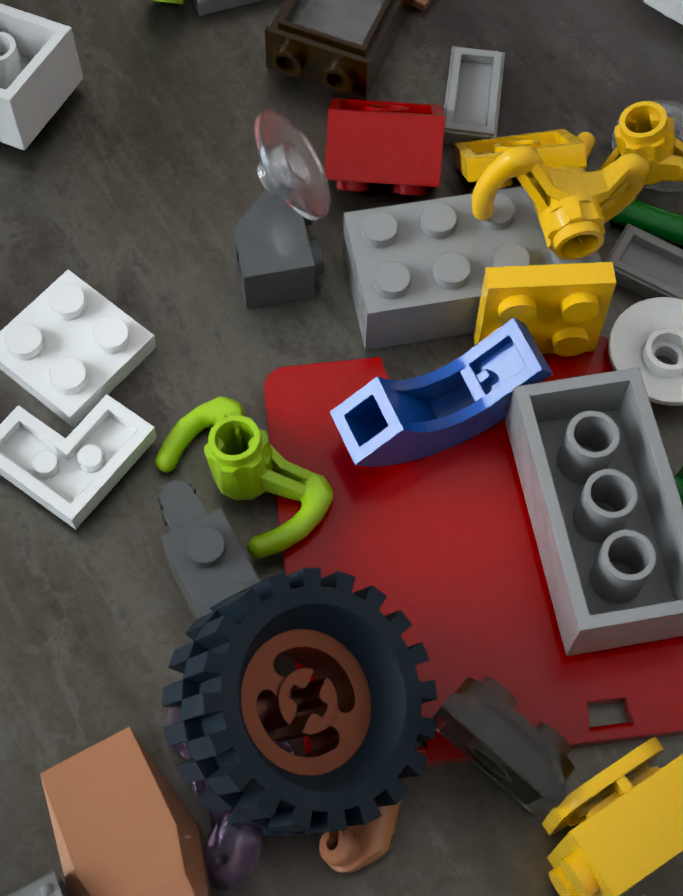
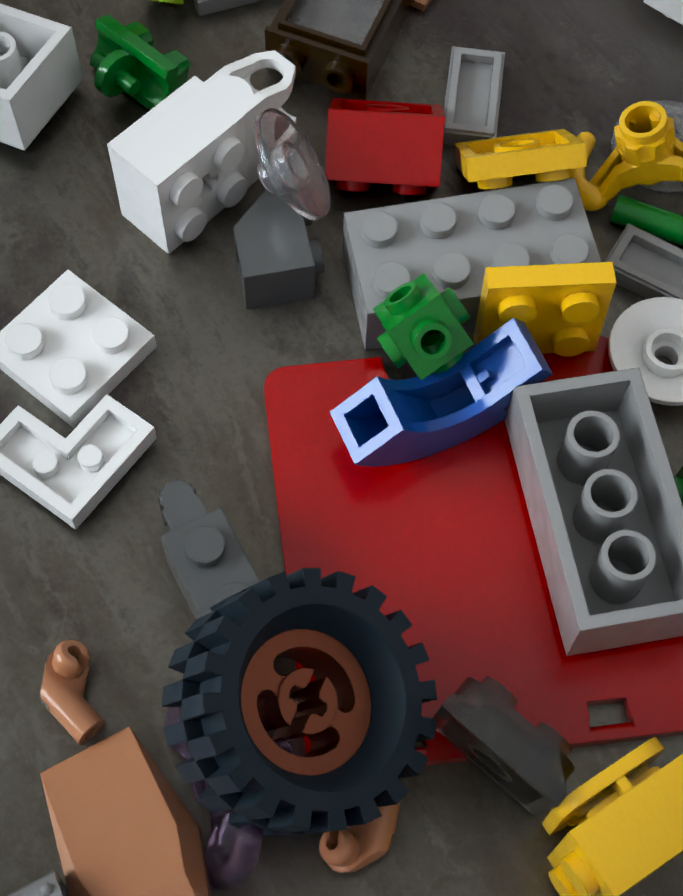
lime piece [155,396,333,559] -> none
yellow piece [471,146,651,260] -> none
none -> nougat arm [40,639,105,745]
none -> green hips [90,14,190,110]
none -> white brick [107,50,296,254]
none -> green brick [373,273,474,380]

